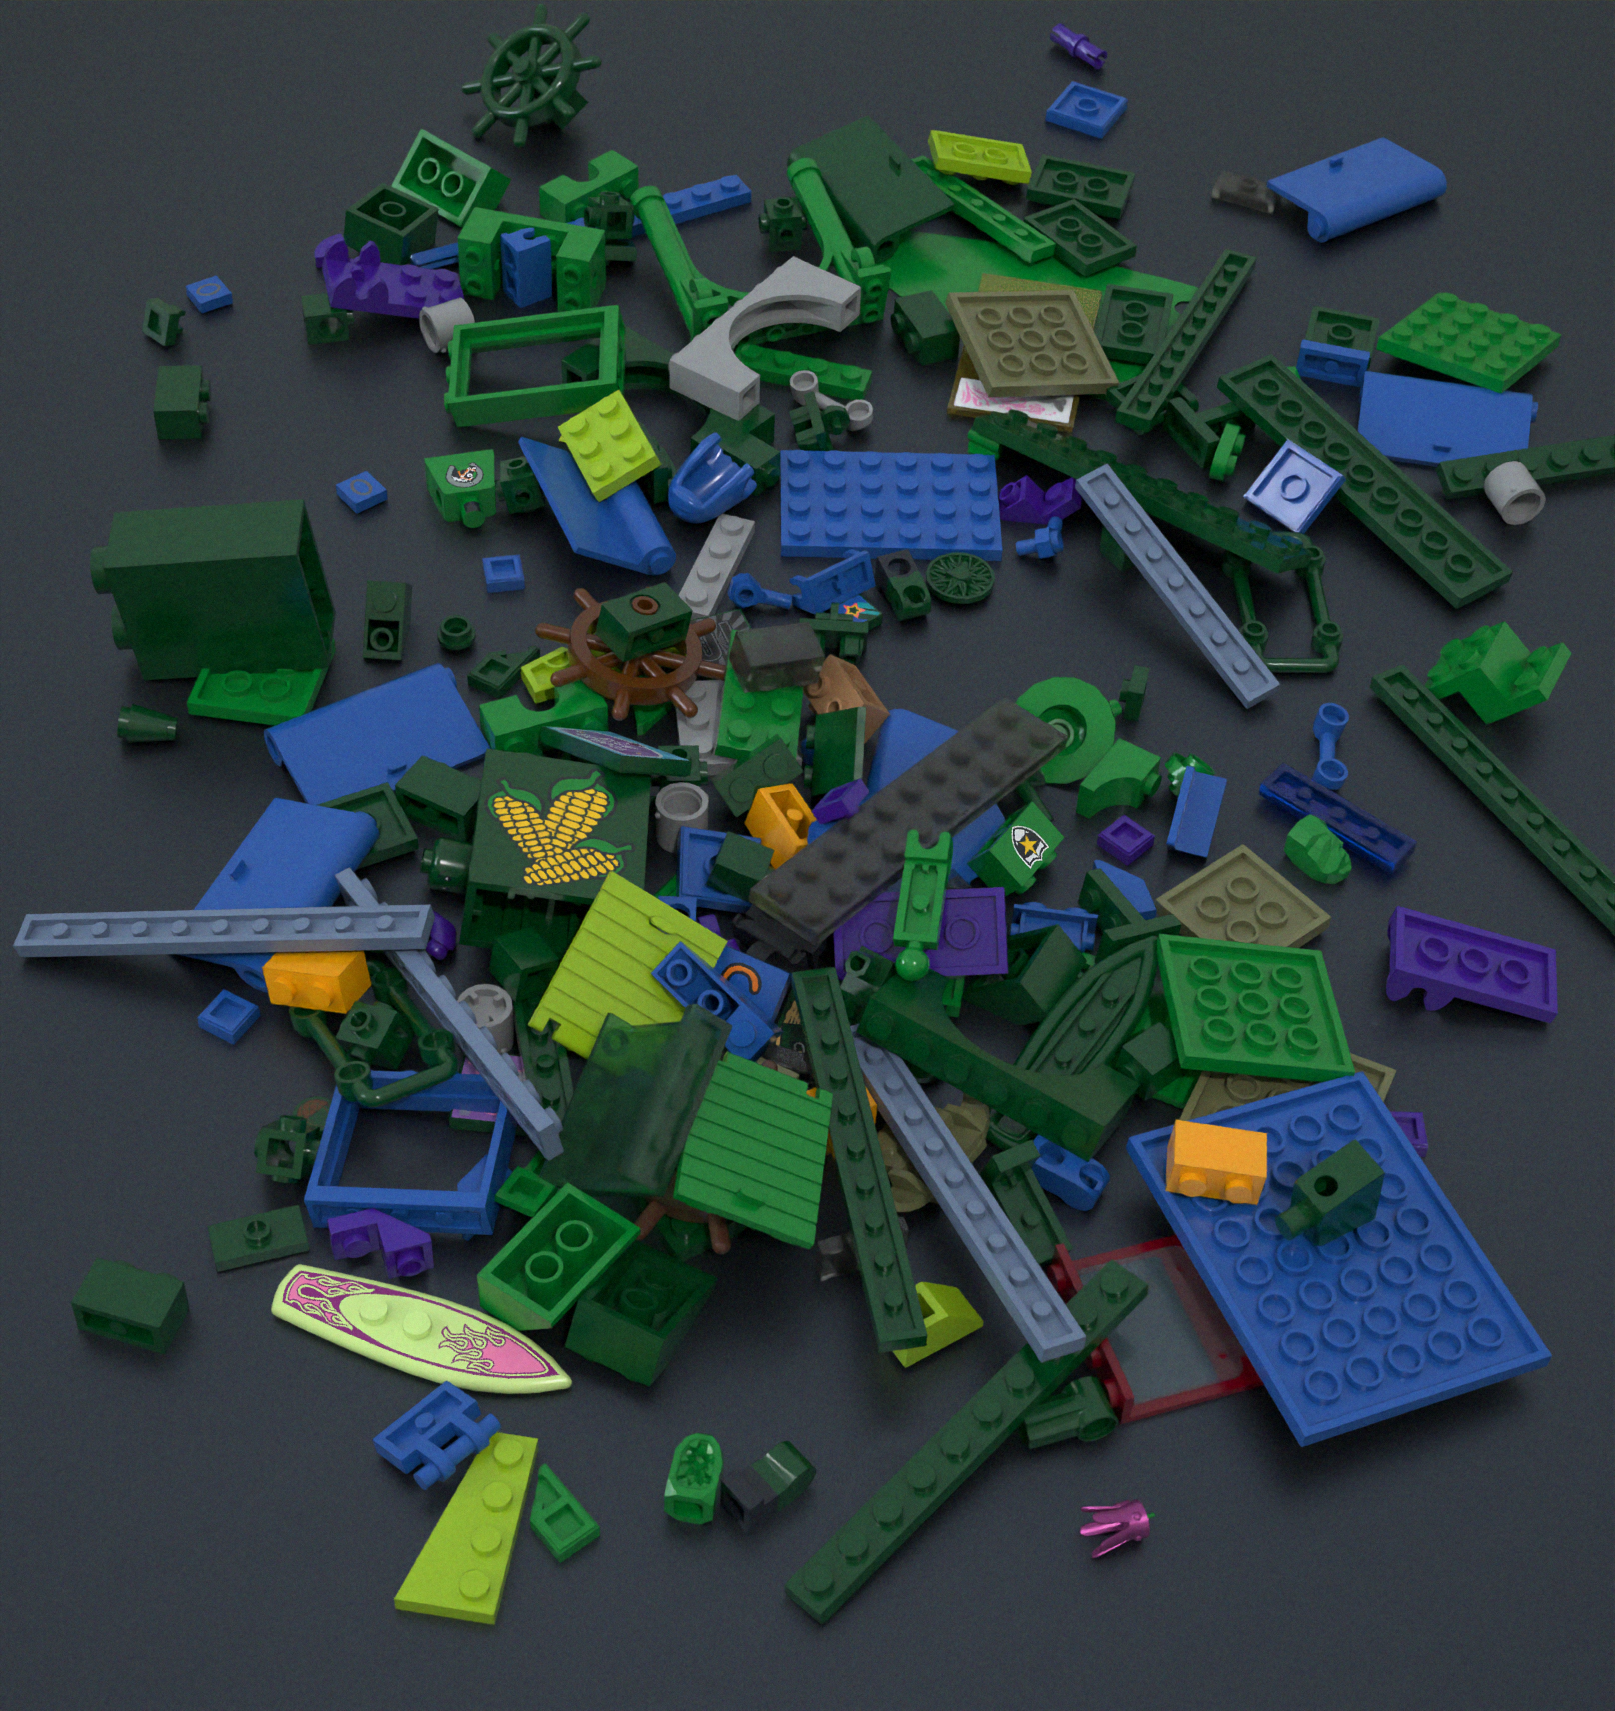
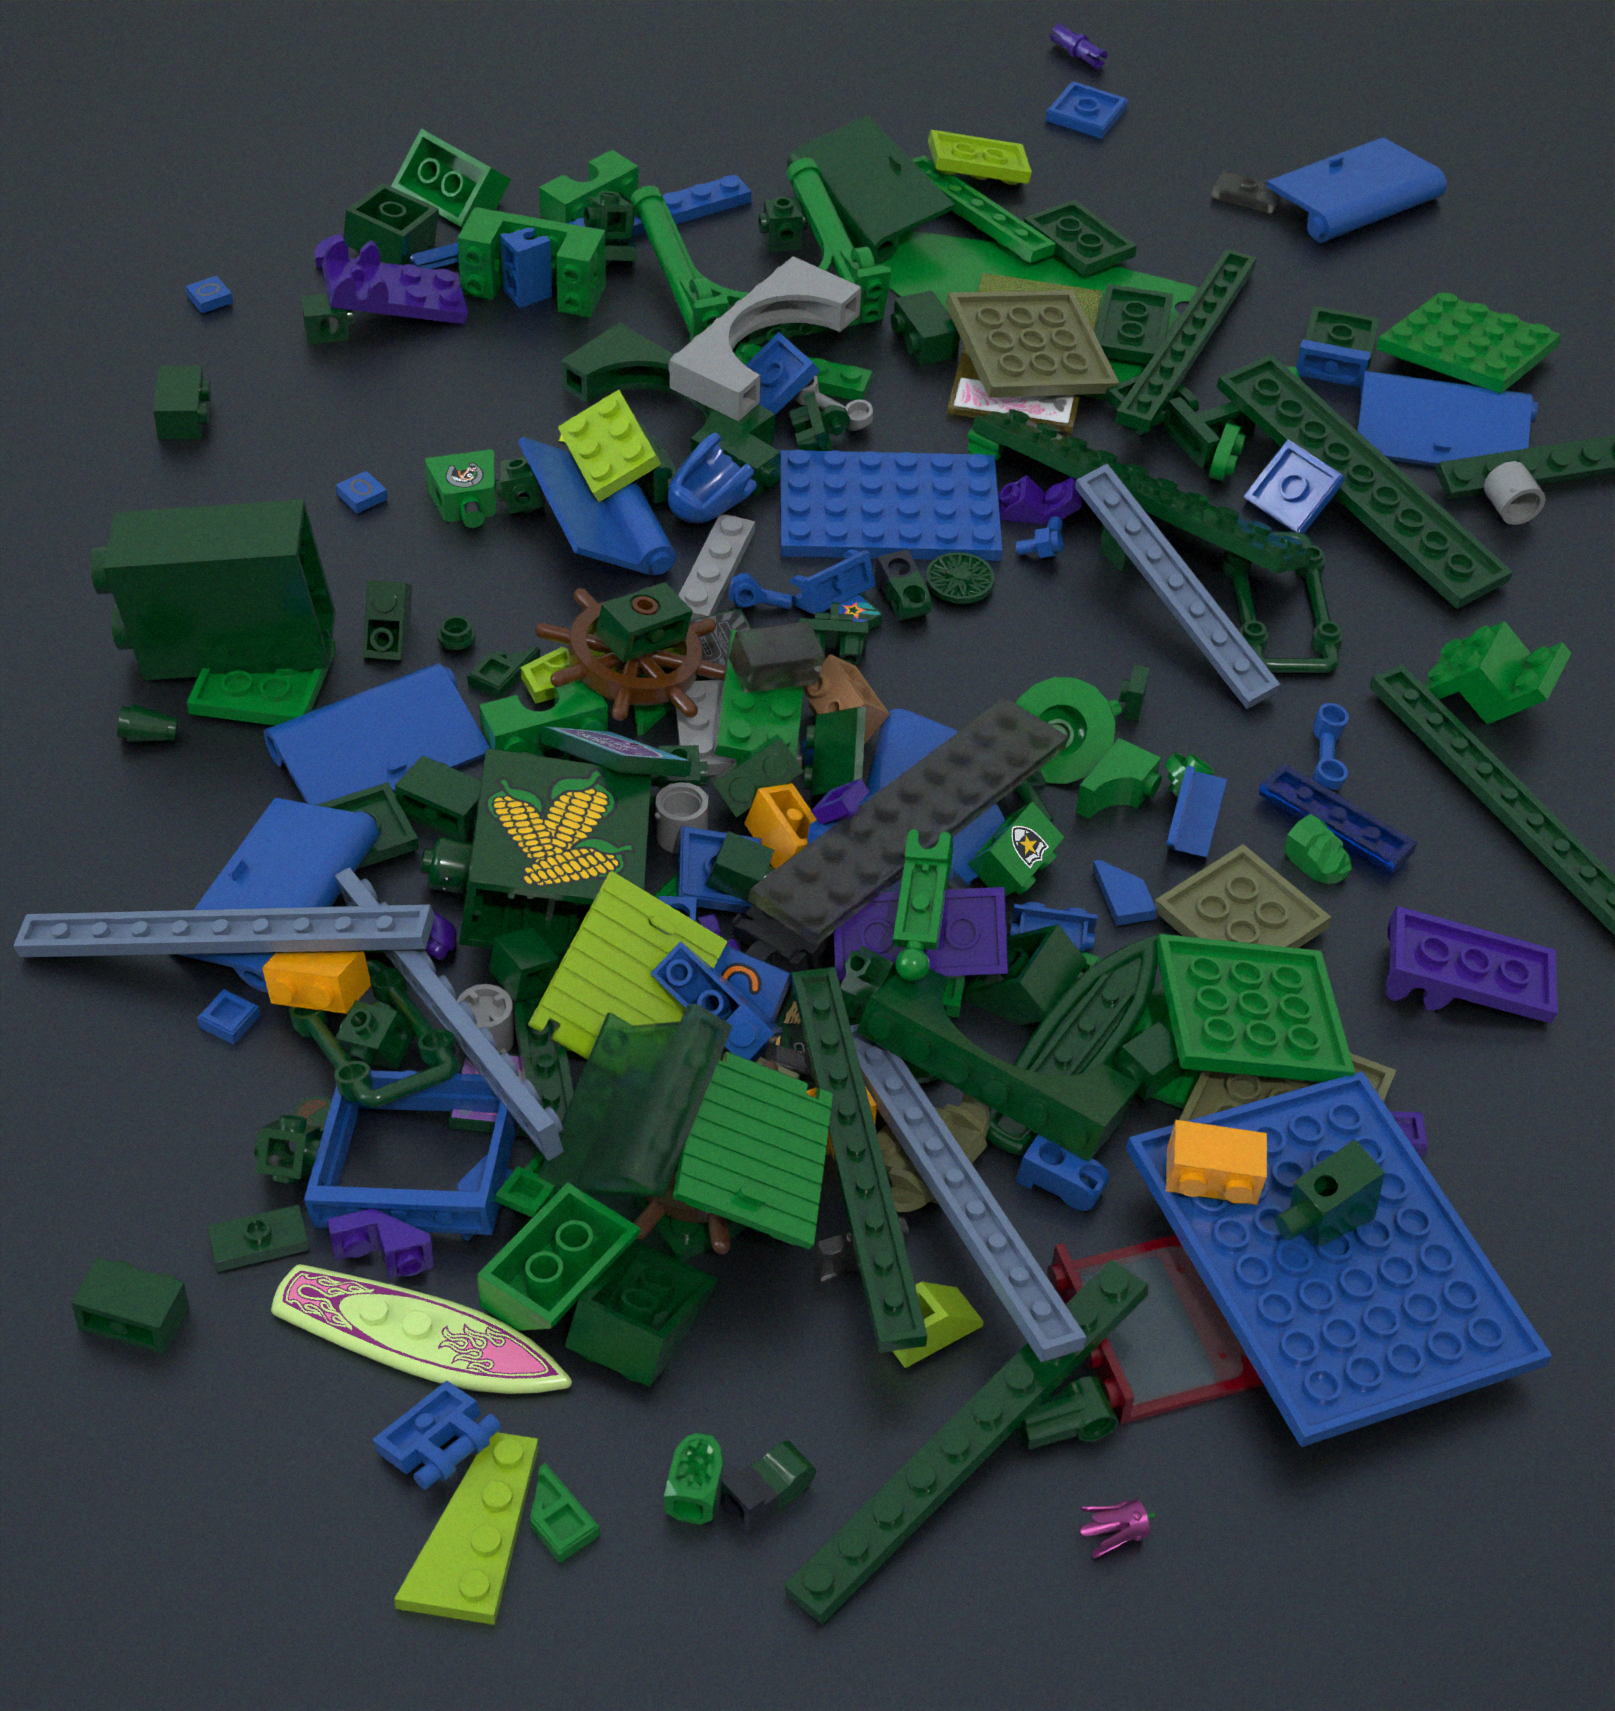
dark green tile [142,298,186,346] -> none
light grey piece [419,298,475,353] -> none
green door [444,305,626,427] -> none
dark green piece [461,4,602,148] -> none
blue tile [482,555,525,593] -> none
dark green bracket [979,1140,1073,1267] -> none
dark green plate [1026,154,1136,219] -> none
dark green bracket [1077,868,1182,964] -> none
dark purple tile [1097,815,1155,866] -> none
none -> blue plate [745,332,820,415]

